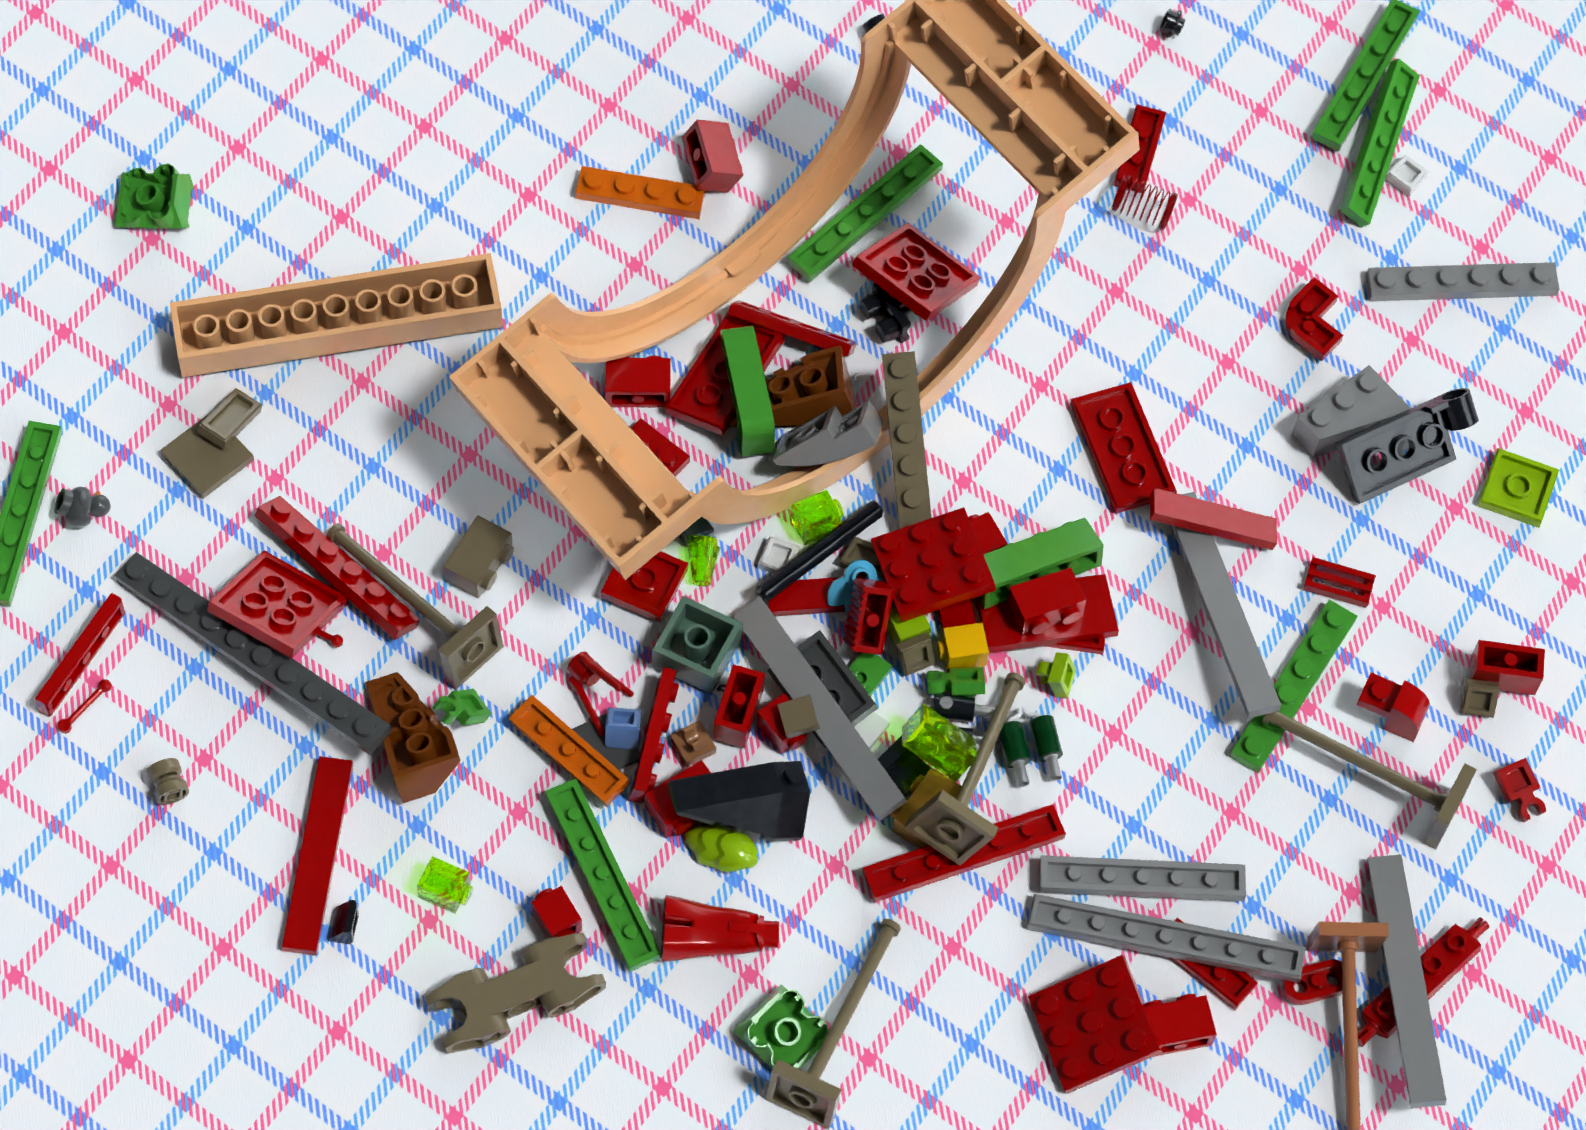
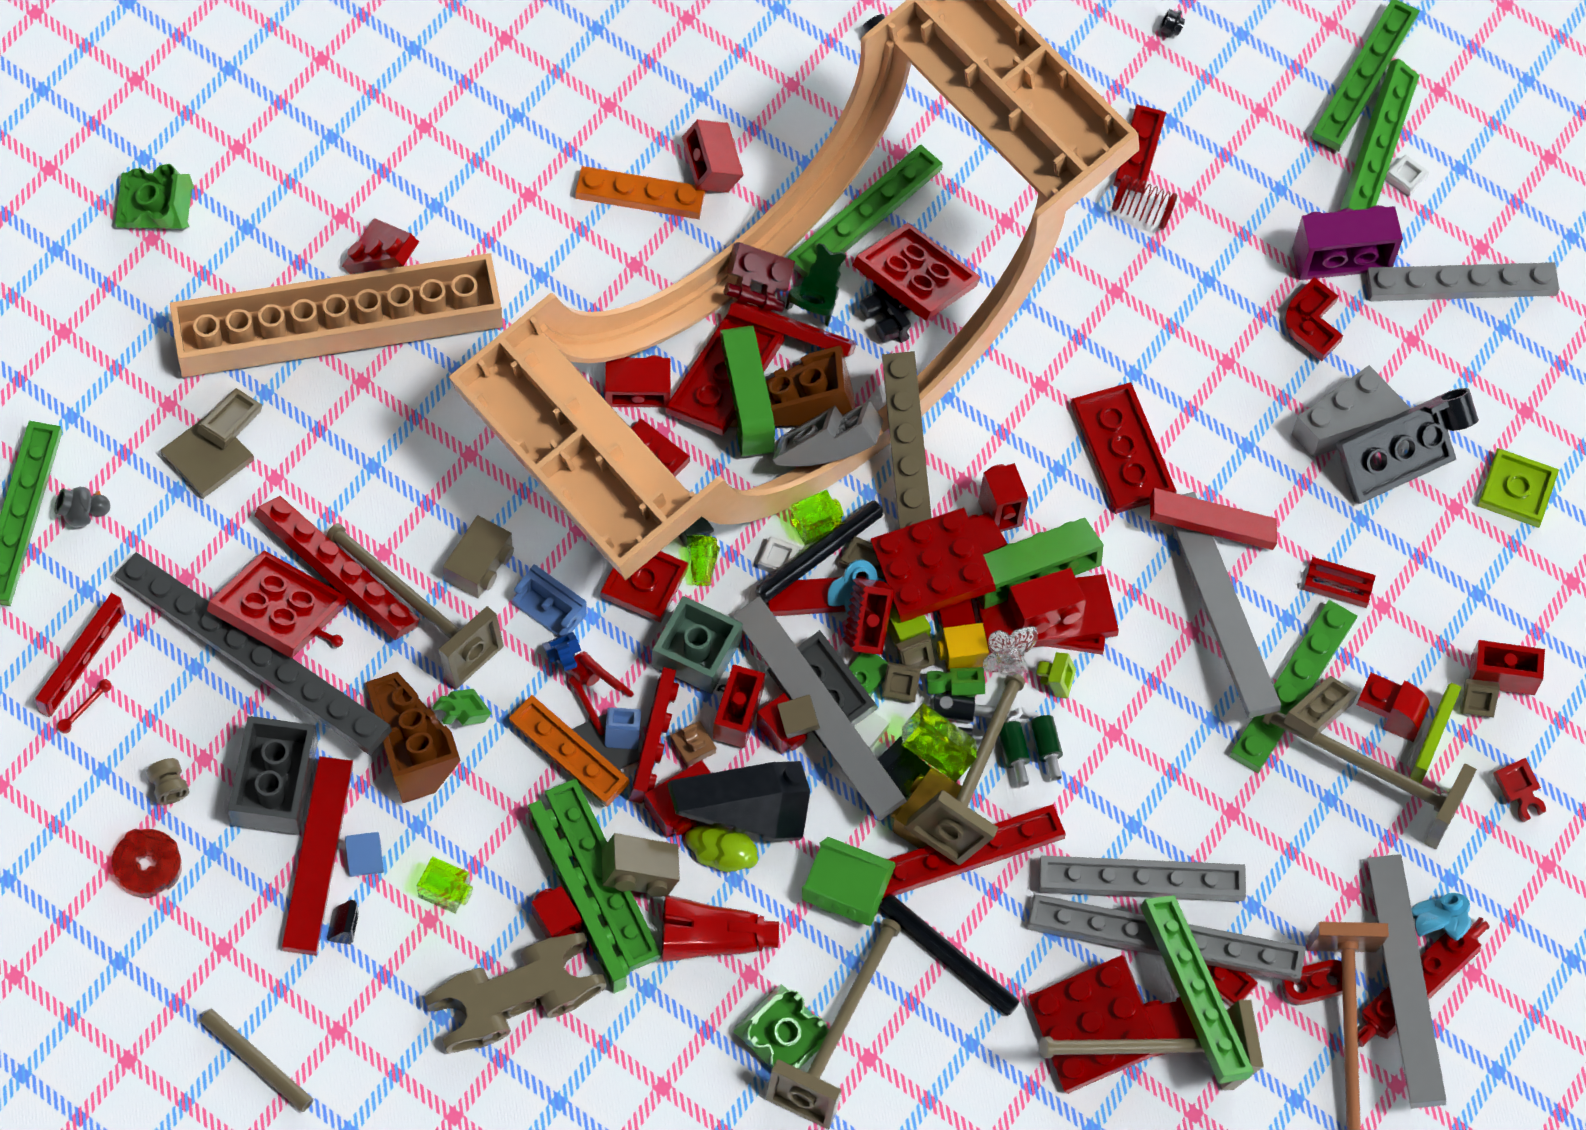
none -> clear red plate [111,829,182,898]
none -> dark tan piece [200,1009,314,1112]
none -> dark grey brick [228,716,318,835]
none -> red wing [342,218,419,274]
none -> medium blue slope [345,832,384,877]
none -> medium blue hinge [512,564,587,637]
none -> bright green plate [528,800,630,993]
none -> blue plate [542,632,582,672]
none -> dark tan brick [602,833,680,897]
none -> dark red plate [723,242,795,313]
none -> dark green hair [785,243,847,327]
none -> bright green slope [801,837,895,926]
none -> black axle [880,895,1019,1016]
none -> dark tan tile [882,662,921,703]
none -> red brick [978,463,1028,532]
none -> clear animal [982,626,1038,676]
none -> dark tan tile [1039,1000,1264,1090]
none -> bright green plate [1140,895,1254,1084]
none -> dark tan plate [1284,676,1358,740]
none -> magenta brick [1292,205,1403,280]
none -> lime tile [1410,682,1462,783]
none -> medium azure plate [1412,893,1472,940]

